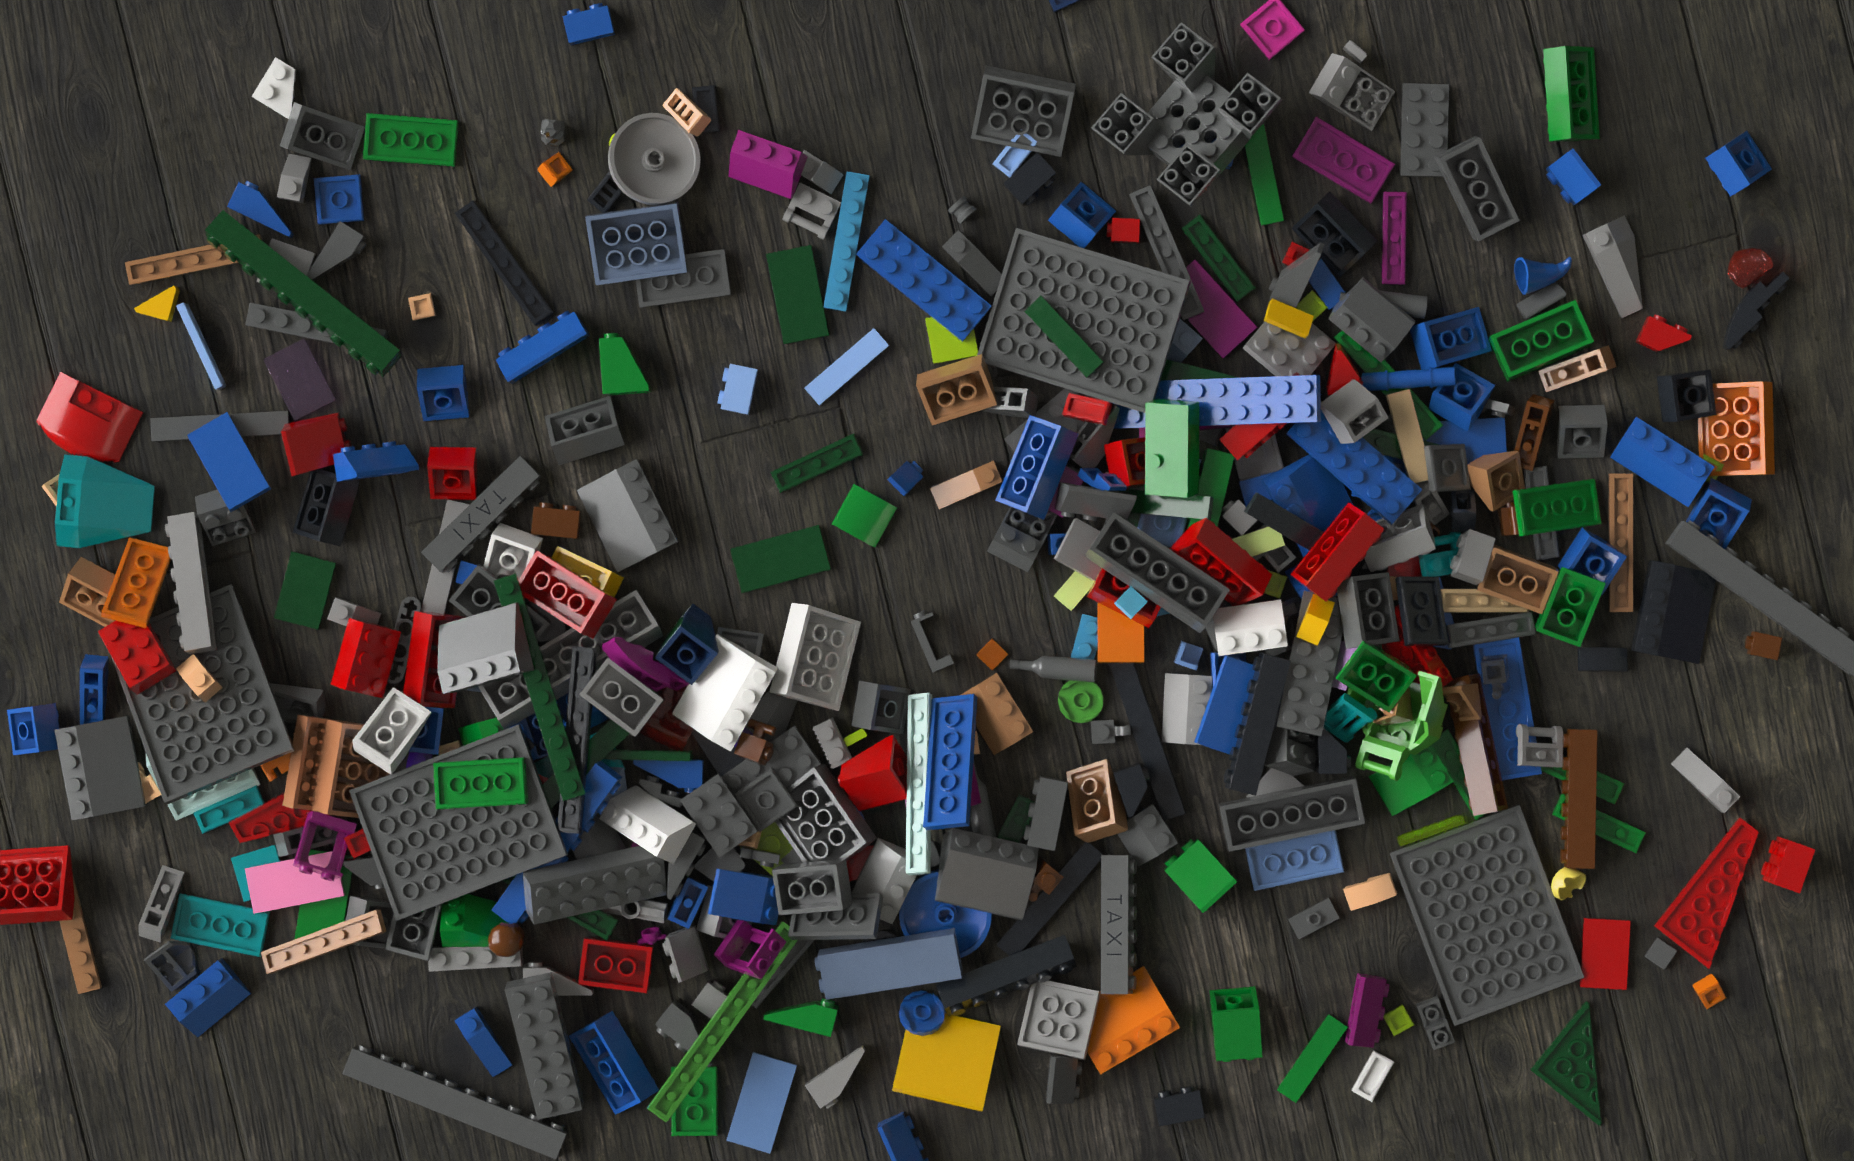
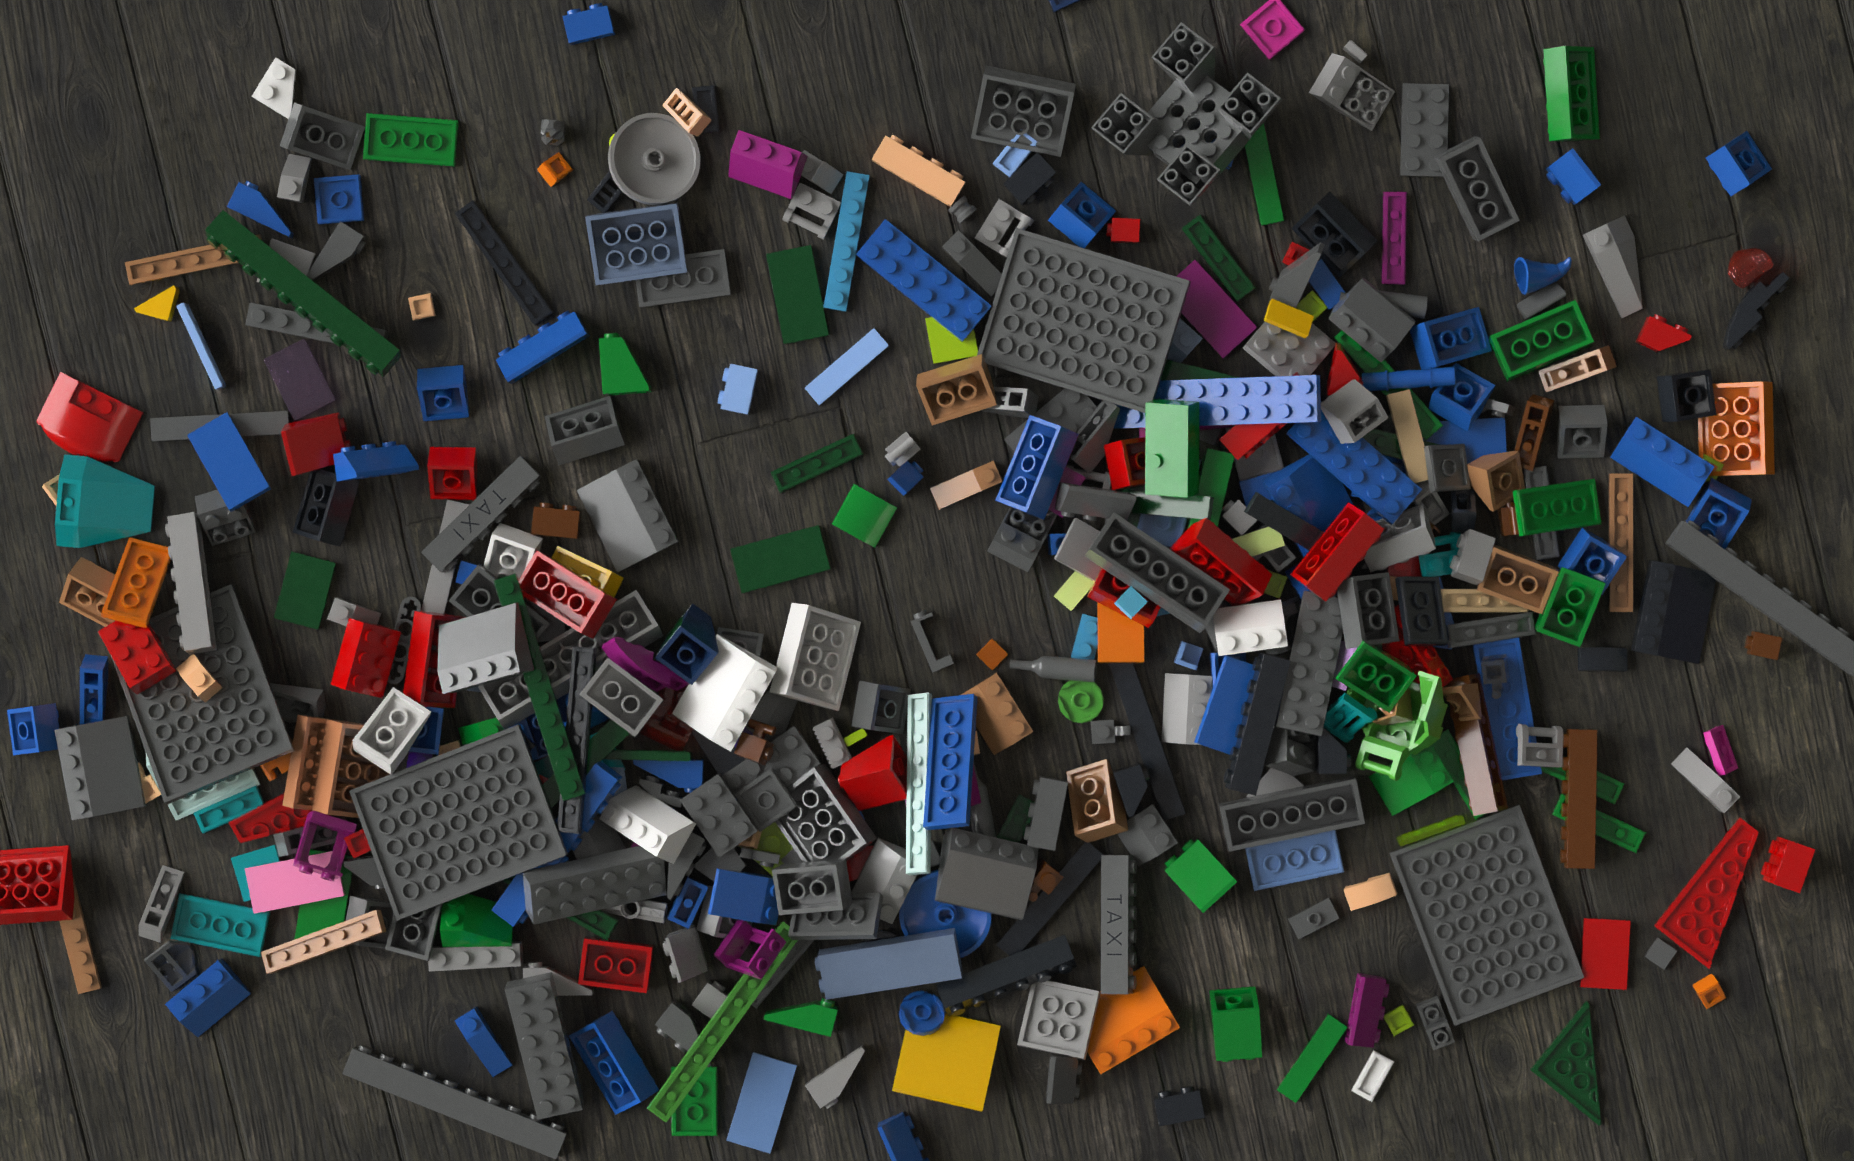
green tile [433,757,528,809] -> none
reddish brown hair [488,922,525,957] -> none
magenta plate [637,927,666,945] -> none
dark green tile [1024,295,1104,378] -> none
red tile [1062,393,1113,426] -> none
blue slope [1077,468,1127,491] -> none
dark grey plate [1129,185,1204,321] -> none
magenta tile [1292,117,1395,204] -> none
yellow slope [1296,594,1335,646] -> none
light yellow hair [1551,867,1586,900] -> none
none -> light nougat brick [872,135,965,207]
none -> light grey brick [885,432,921,467]
none -> light grey plate [975,199,1034,258]
none -> dark pink plate [1703,725,1738,776]

